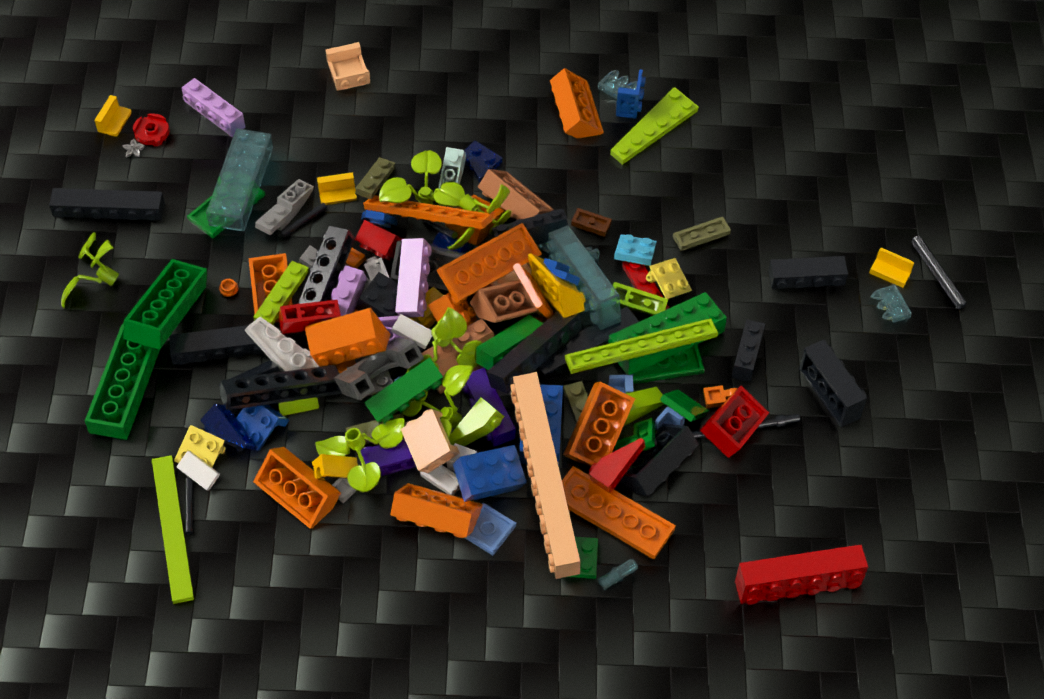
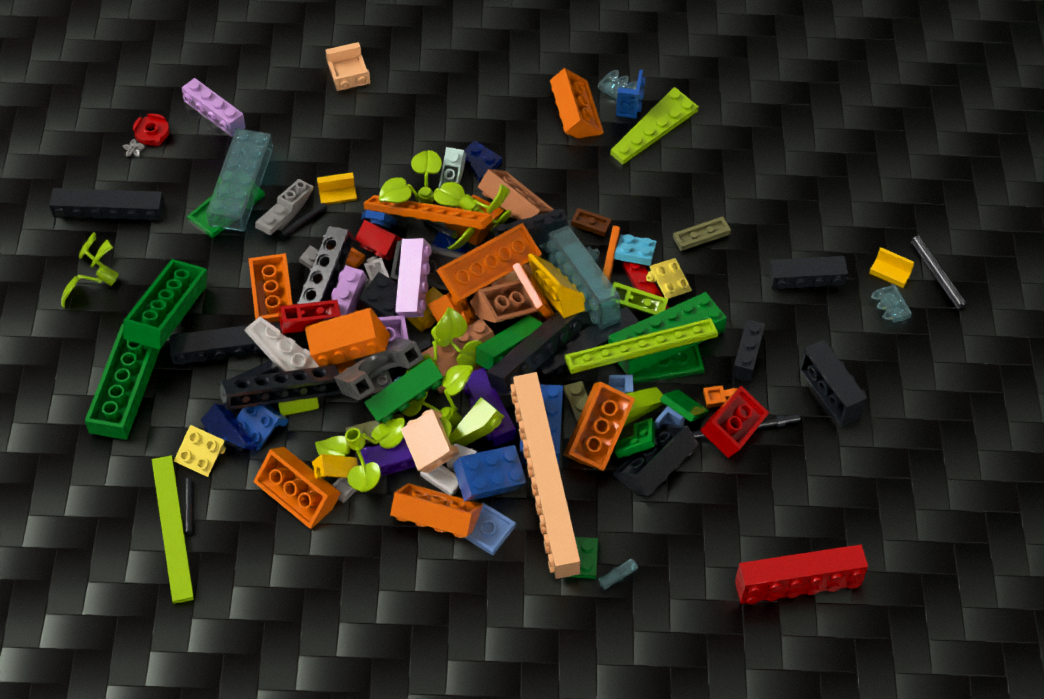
yellow panel [94,95,132,137] -> none
white tile [177,451,220,490] -> none
orange plate [219,279,238,297] -> none
lime plate [253,261,309,325] -> none
olive plate [355,157,395,199] -> none
white tile [391,314,432,349] -> none
blue slope [544,258,580,285] -> none
orange plate [562,466,676,559] -> none
red slope [589,438,645,493] -> none
none -> orange tile [600,226,620,296]

